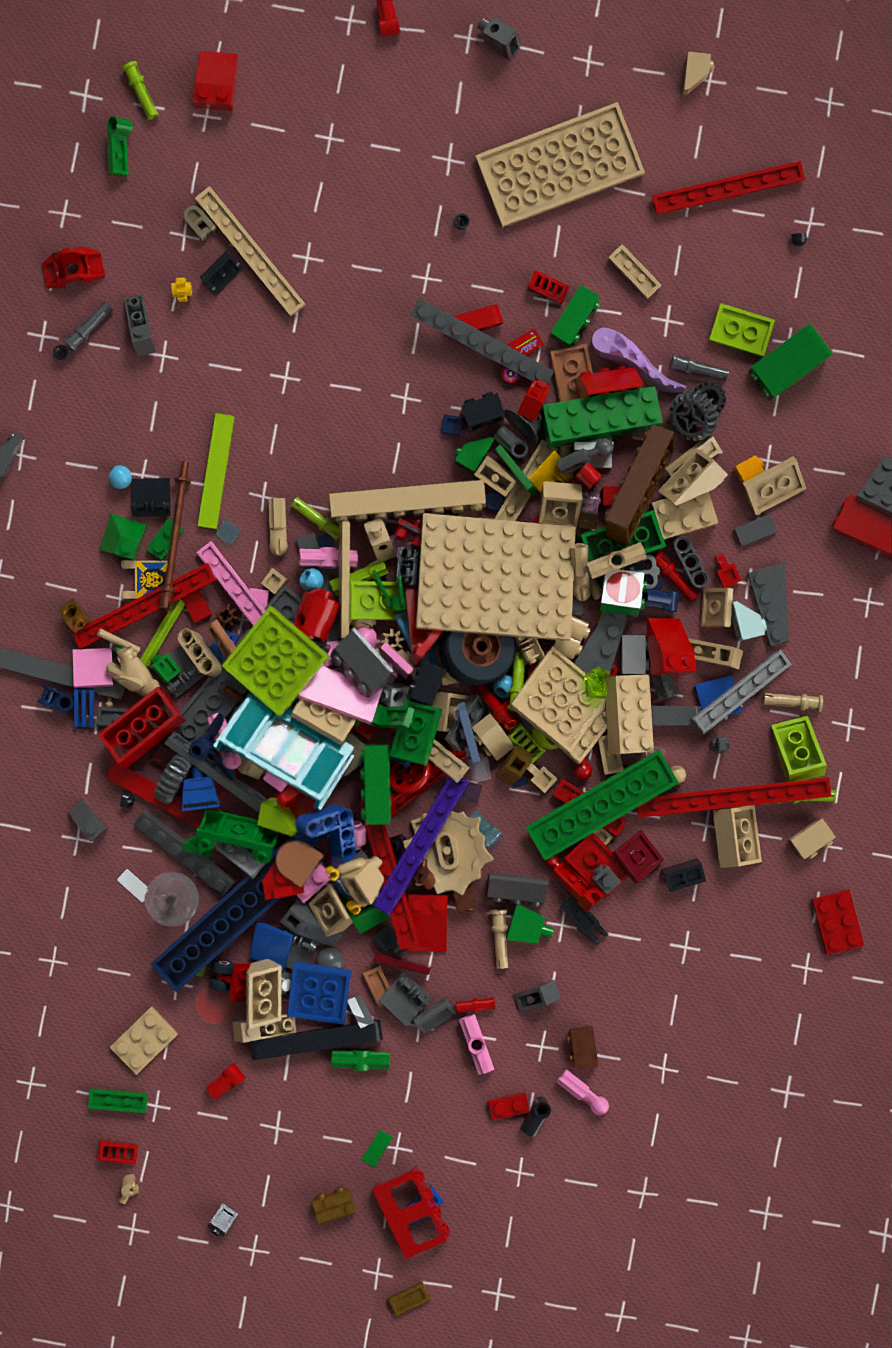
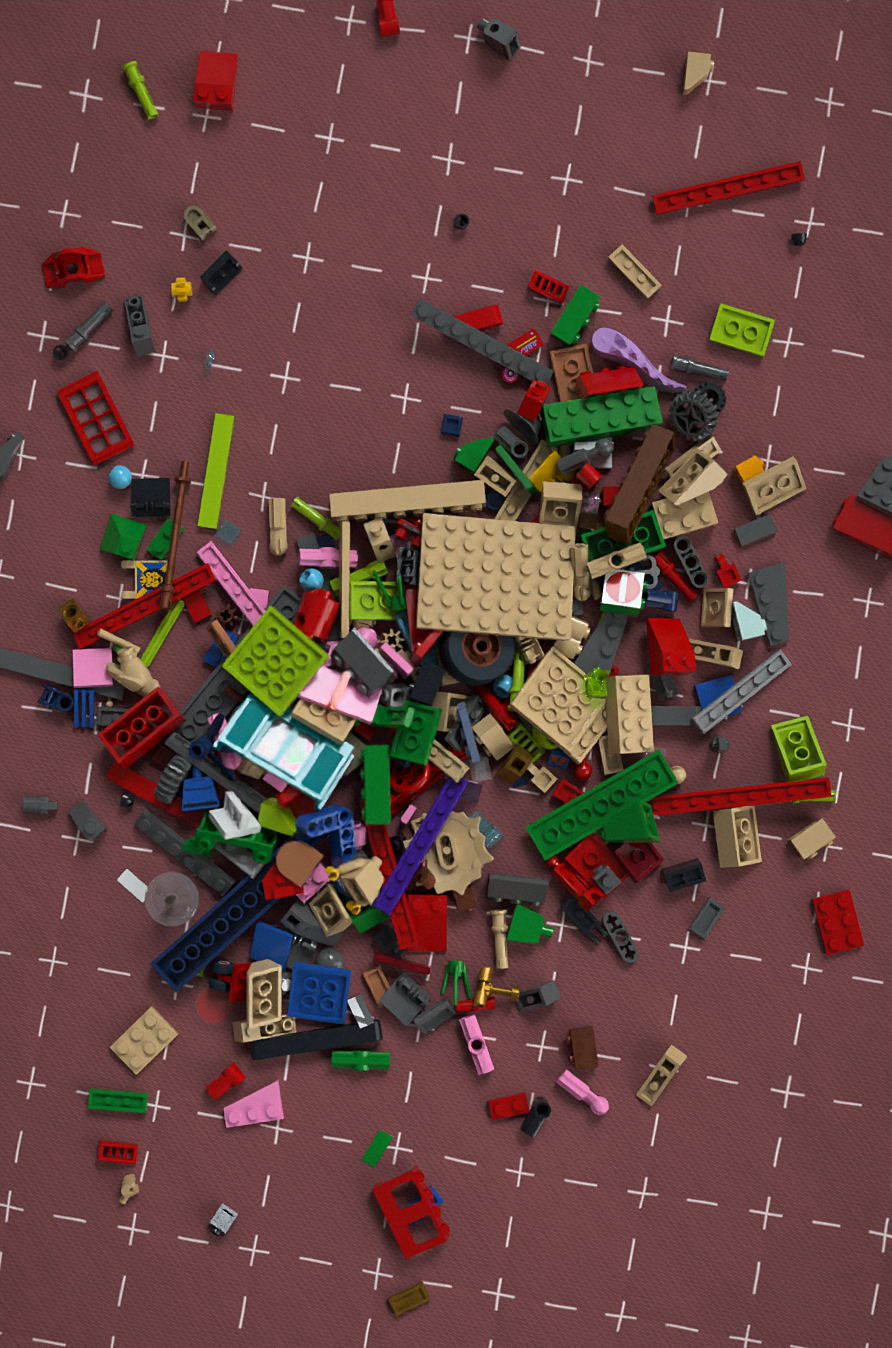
green plate [107,116,133,177] -> none
green bracket [148,653,181,683] -> none
dark grey hinge [165,646,205,698] -> none
tan beam [178,628,222,677] -> none
tan plate [195,186,305,317] -> none
tan plate [261,568,289,595] -> none
pearl gold brick [312,1186,357,1224] -> none
black brick [461,392,505,433] -> none
tan plate [475,102,645,228] -> none
light grey brick [621,635,649,675] -> none
green slope [749,323,833,400] -> none
tan pin [763,693,823,712] -> none
none -> dark grey hinge [22,795,58,814]
none -> red piece [57,370,135,466]
none -> clear light blue tile [202,350,216,370]
none -> white bracket [209,791,261,839]
none -> bright pink wing [223,1080,284,1128]
none -> clear red tile [326,671,351,712]
none -> bright pink tile [401,804,417,824]
none -> green plant [440,960,472,1005]
none -> pearl gold bar [474,967,520,1009]
none -> blue tile [548,749,570,770]
none -> green slope [601,800,661,843]
none -> dark grey beam [602,911,639,963]
none -> tan slope [636,1045,687,1107]
none -> dark grey tile [688,897,725,940]

